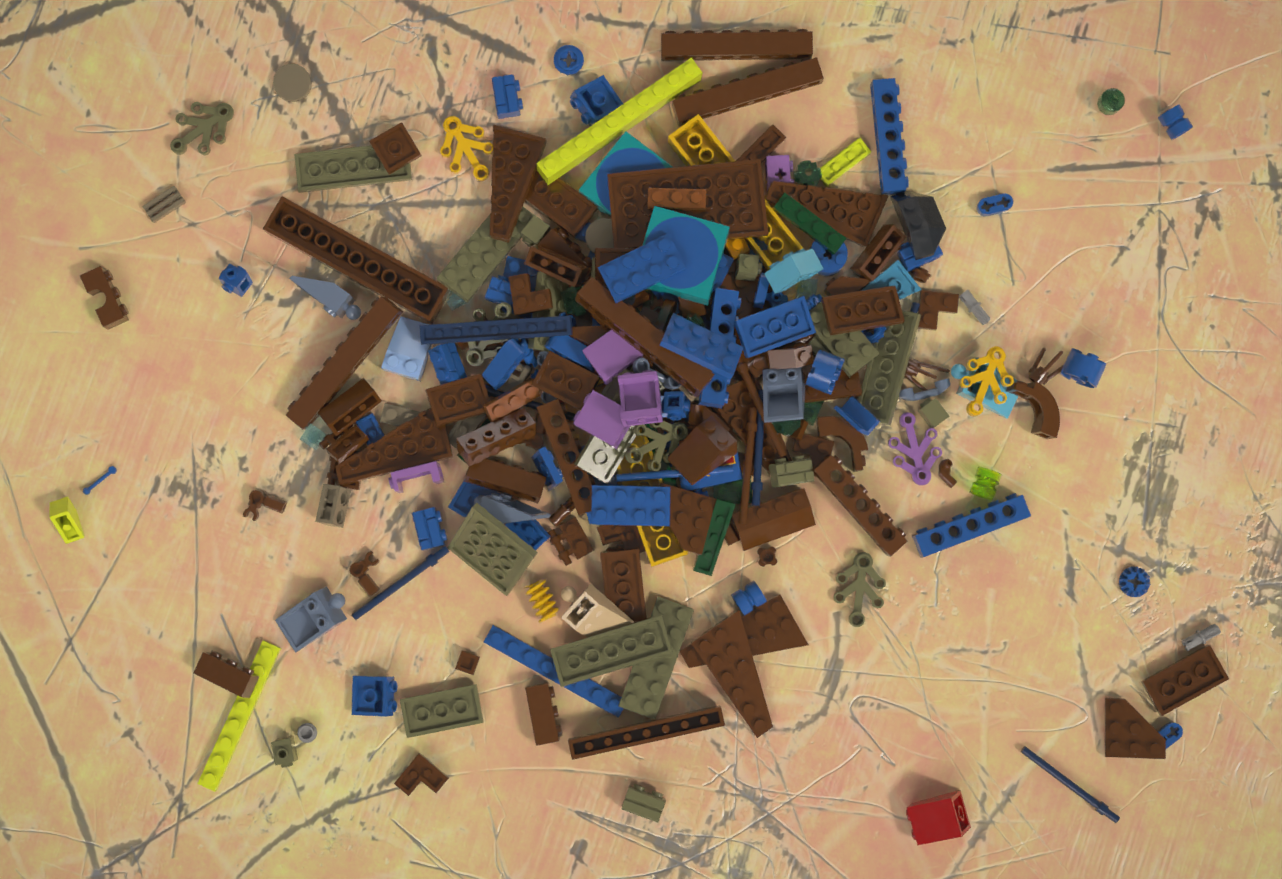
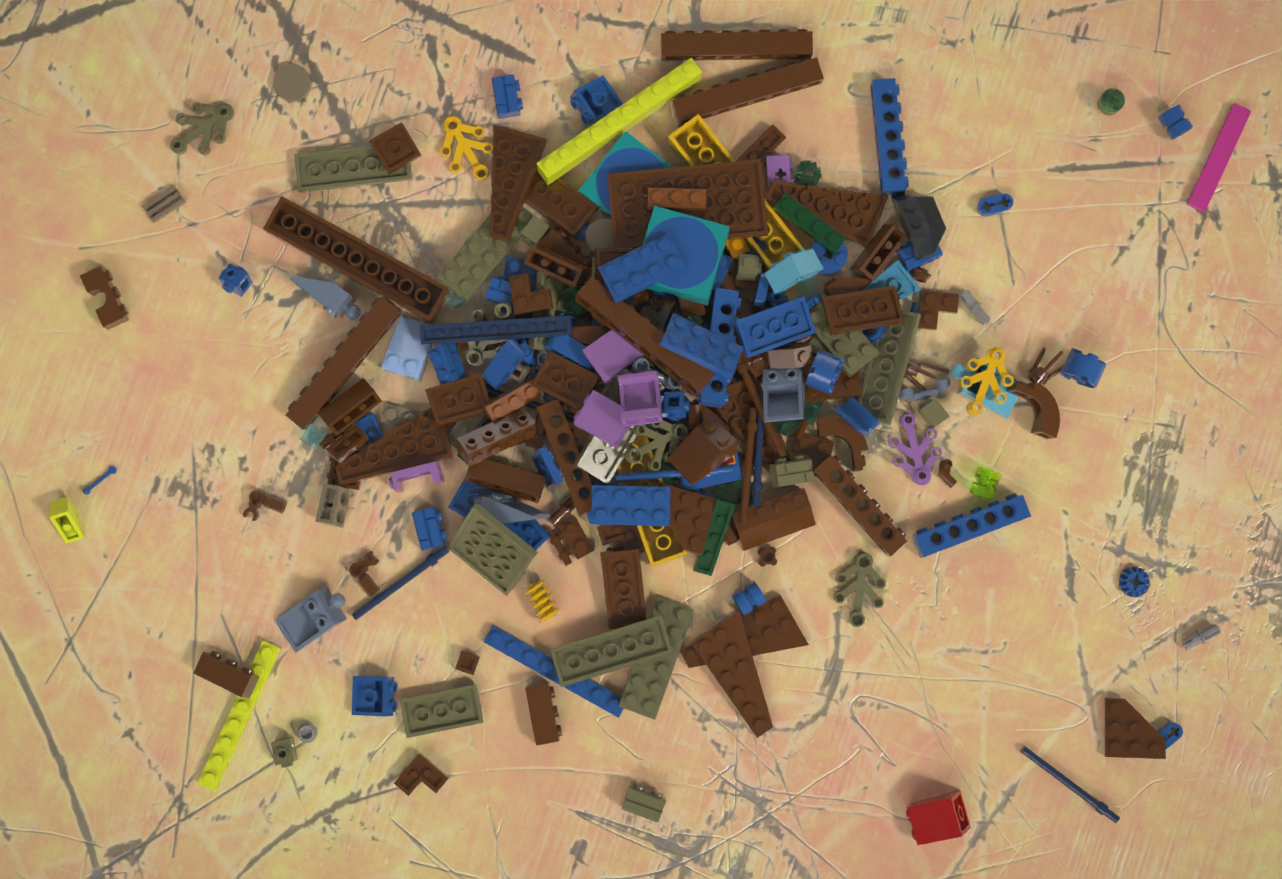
blue gear [554,45,584,76] -> none
tan slope [561,584,634,637] -> none
reddish brown brick [568,705,725,760] -> none
neon yellow tile [815,138,871,187] -> none
reddish brown plate [1141,645,1229,716] -> none
none -> dark pink tile [1186,103,1251,213]

